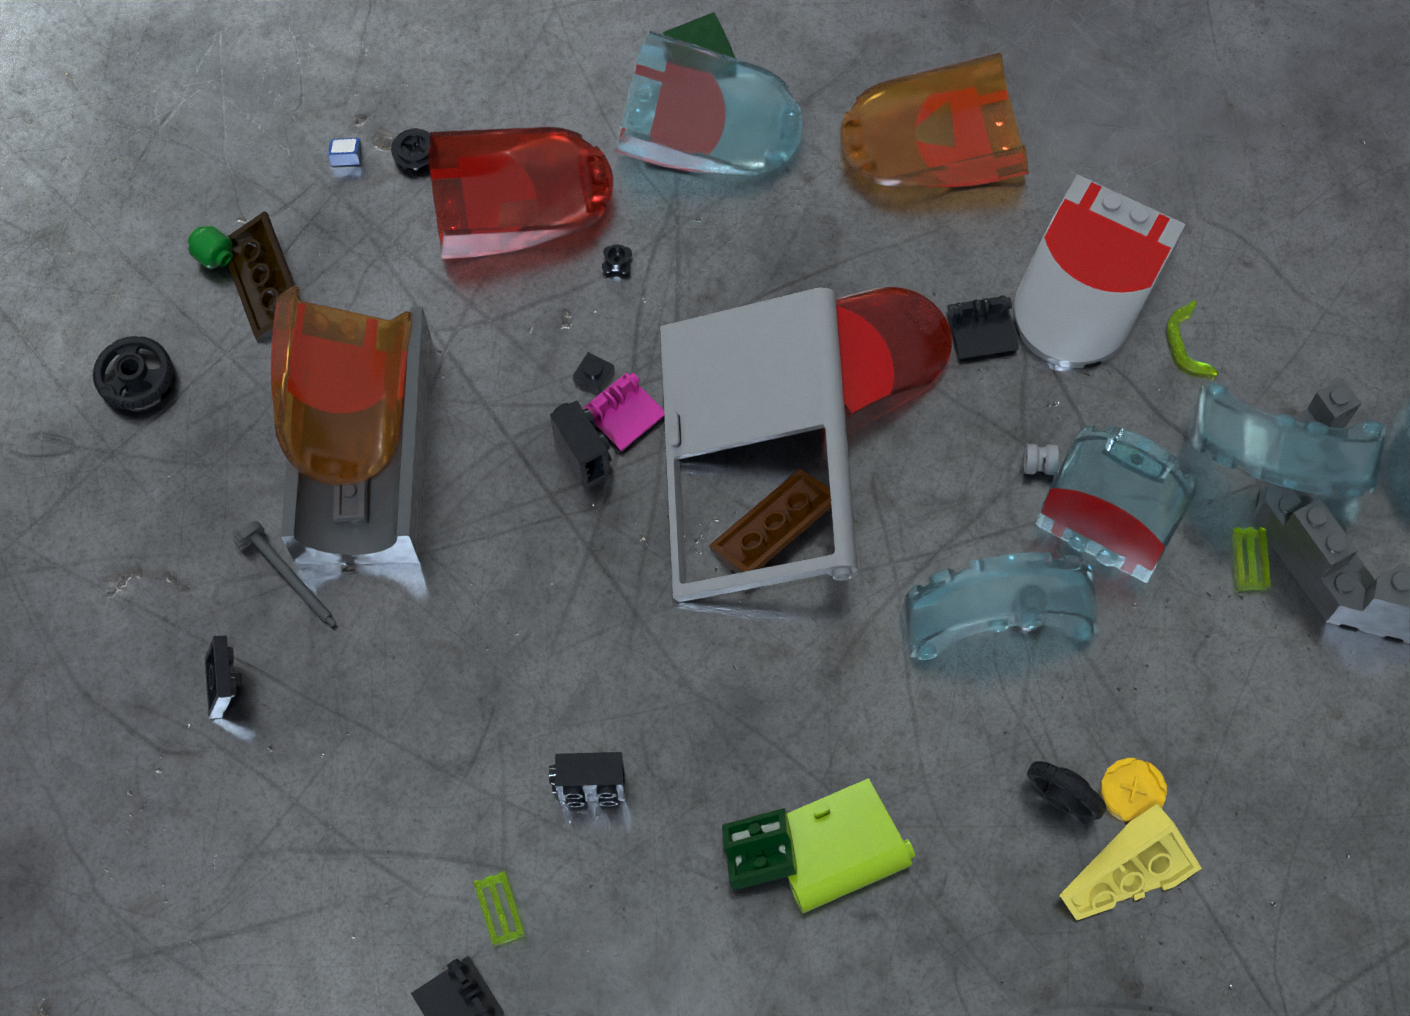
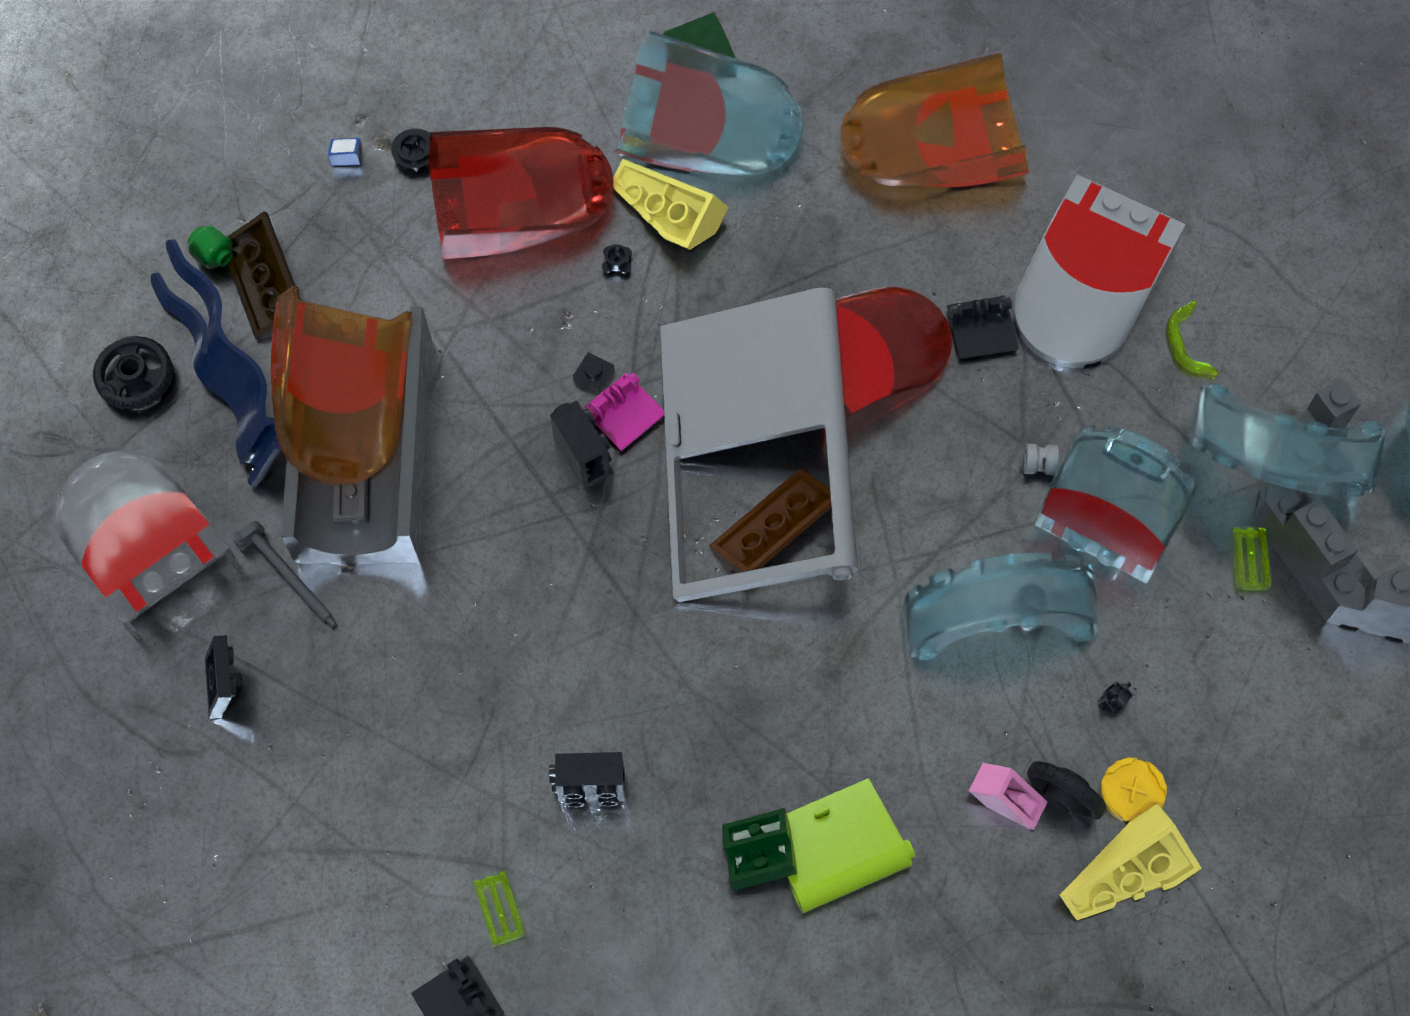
none -> windscreen [54,451,240,640]
none -> dark blue flag [151,239,290,487]
none -> light yellow wedge [610,159,729,250]
none -> bright pink slope [969,763,1047,830]
none -> black plate [1100,682,1133,711]

